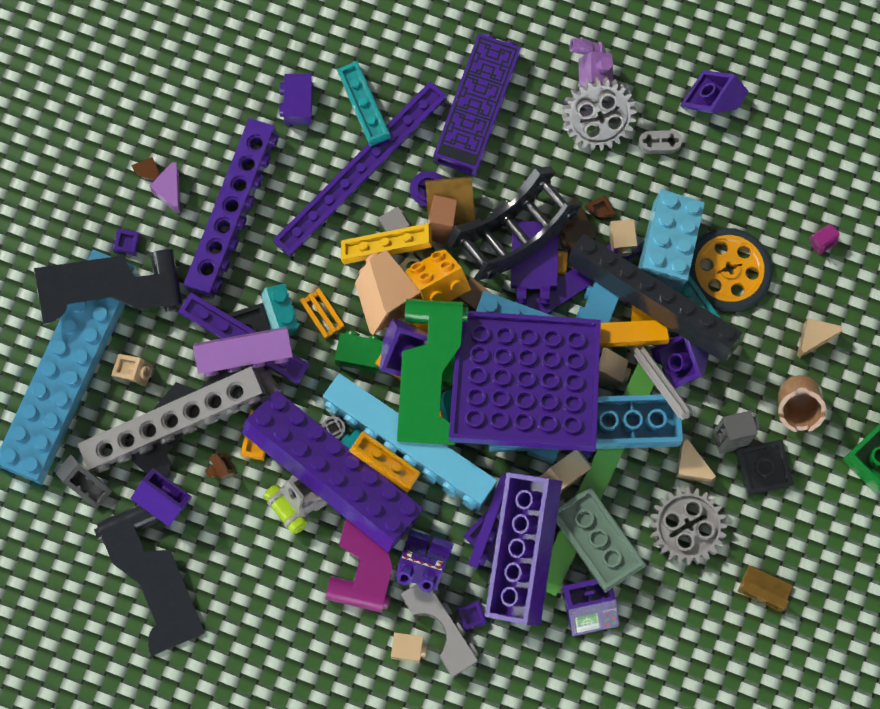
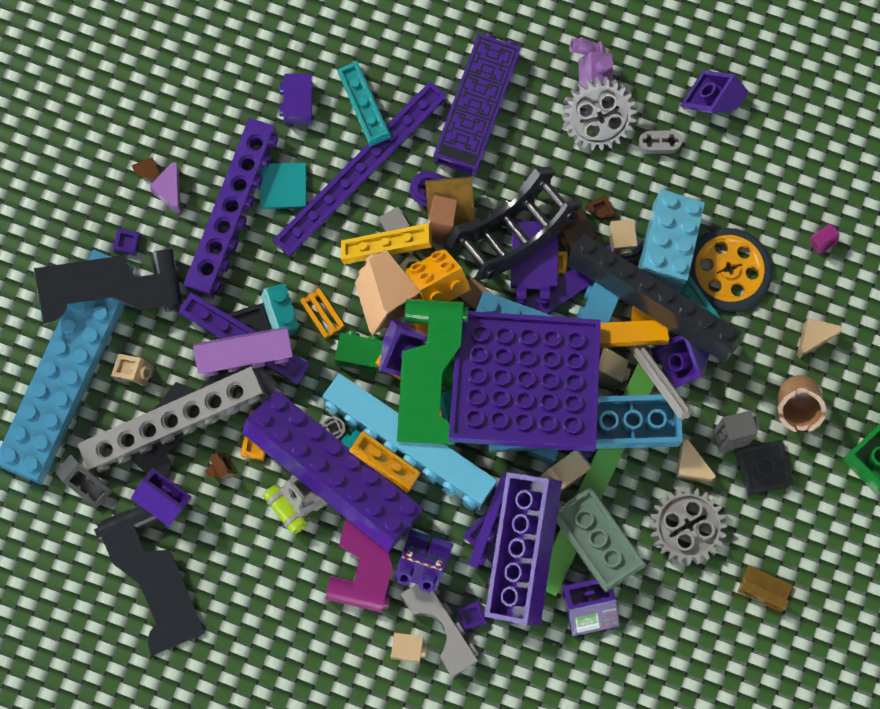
none -> teal tile [260,163,306,210]

